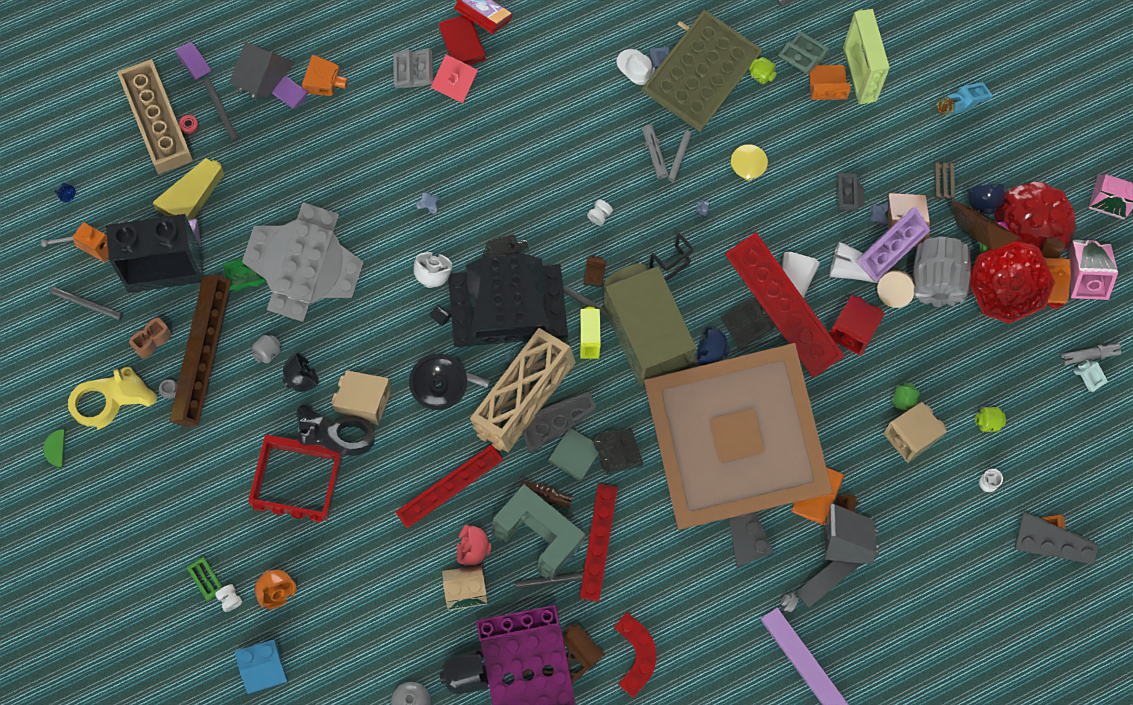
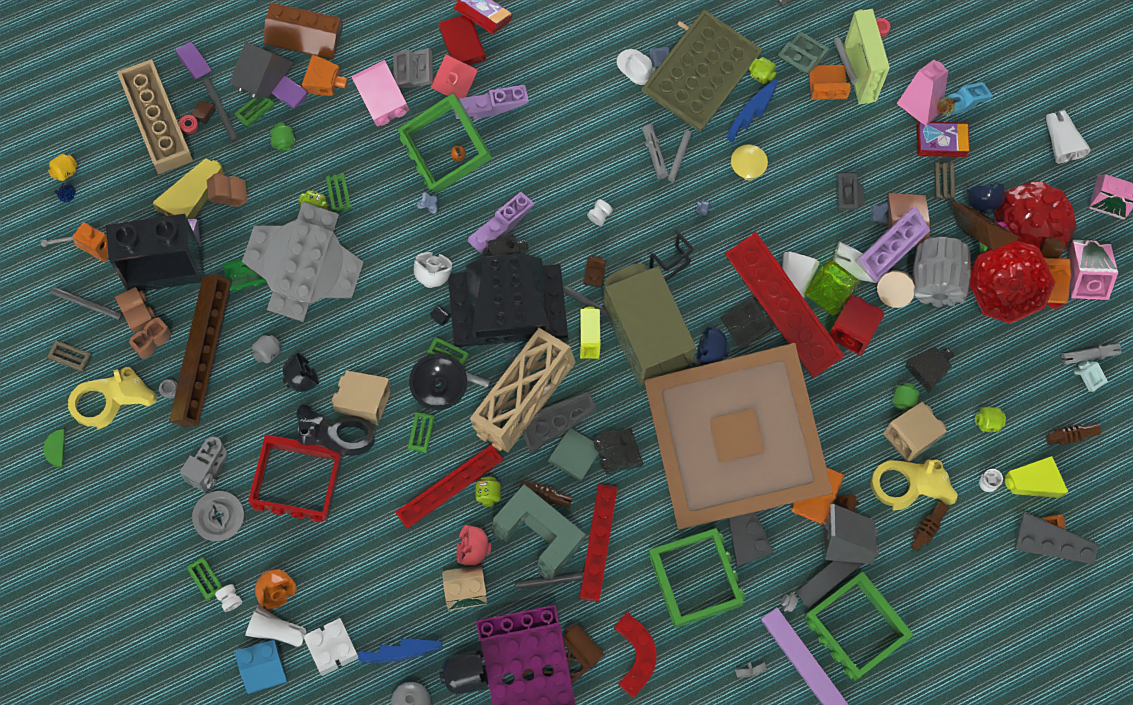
none -> dark tan tile [47,340,92,373]
none -> yellow head [48,154,78,181]
none -> nougat brick [115,287,155,333]
none -> light grey brick [179,437,228,493]
none -> reddish brown slope [191,101,216,125]
none -> light grey gear [192,491,244,542]
none -> nougat brick [207,173,248,207]
none -> bright green tile [234,97,275,128]
none -> white piece [245,605,306,647]
none -> dark orange slope [263,3,343,60]
none -> bright green head [269,123,295,152]
none -> lime head [298,190,328,210]
none -> white piece [303,618,358,676]
none -> bright green tile [326,173,351,213]
none -> bright pink slope [351,60,410,127]
none -> blue slope [358,638,442,663]
none -> bright green window [398,93,493,194]
none -> bright green tile [408,412,435,454]
none -> bright green tile [427,337,470,366]
none -> orange hinge [451,145,466,162]
none -> lavender slope [454,85,529,119]
none -> lavender slope [468,192,534,253]
none -> lime head [475,477,501,507]
none -> bright green window [648,528,745,629]
none -> blue slope [727,79,778,142]
none -> light grey piece [735,661,767,678]
none -> clear neon green brick [804,259,861,317]
none -> bright green window [804,571,914,681]
none -> light grey bar [833,37,858,84]
none -> light yellow animal [870,459,958,511]
none -> coral tile [876,18,890,37]
none -> bright pink slope [897,60,948,126]
none -> clear smoke torso [905,347,954,393]
none -> reddish brown hinge [911,502,949,552]
none -> piece [916,121,970,157]
none -> neon yellow slope [1005,456,1068,498]
none -> white piece [1046,110,1091,164]
none -> reddish brown hinge [1046,423,1101,446]

